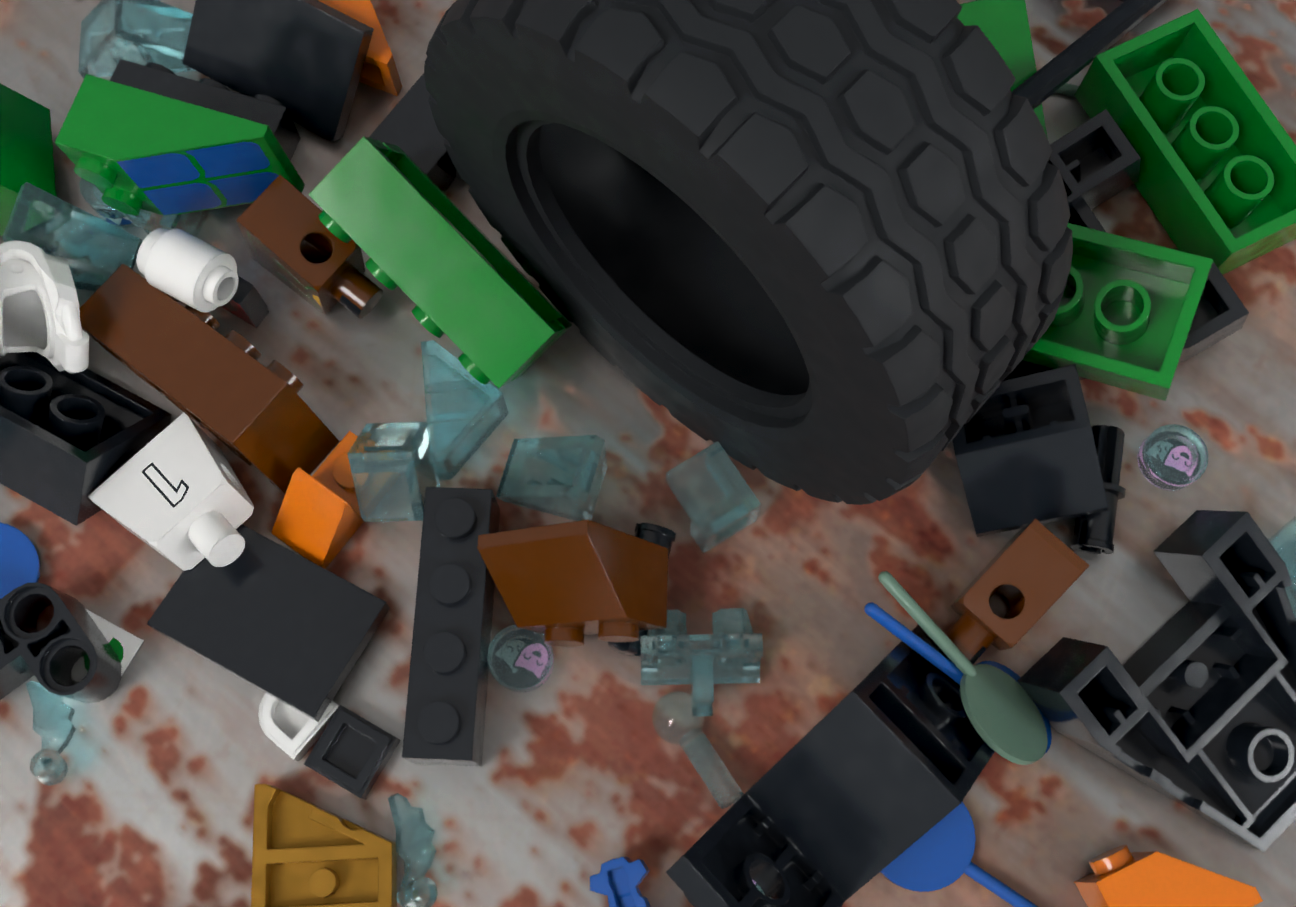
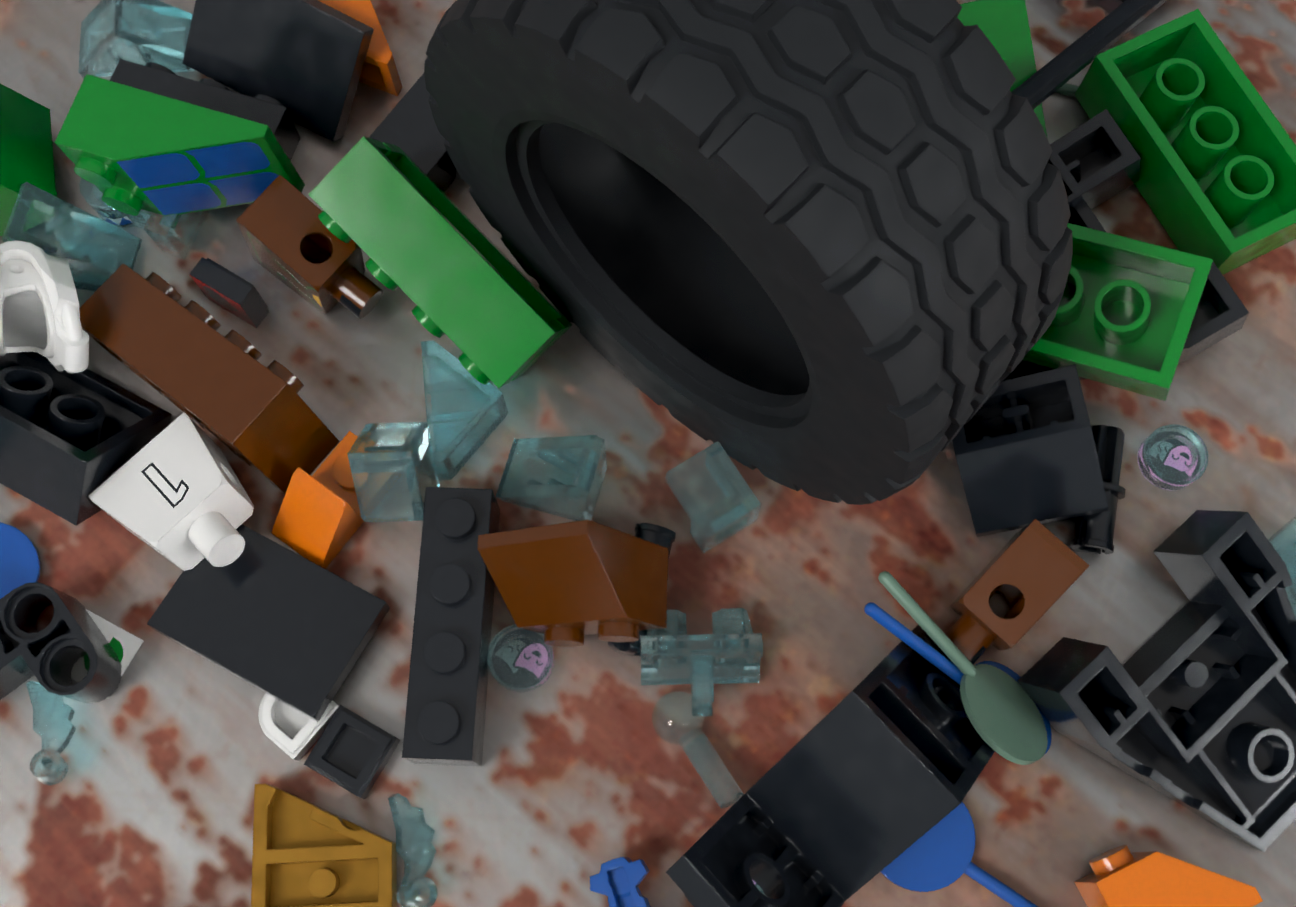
white brick [136,228,239,313] -> none

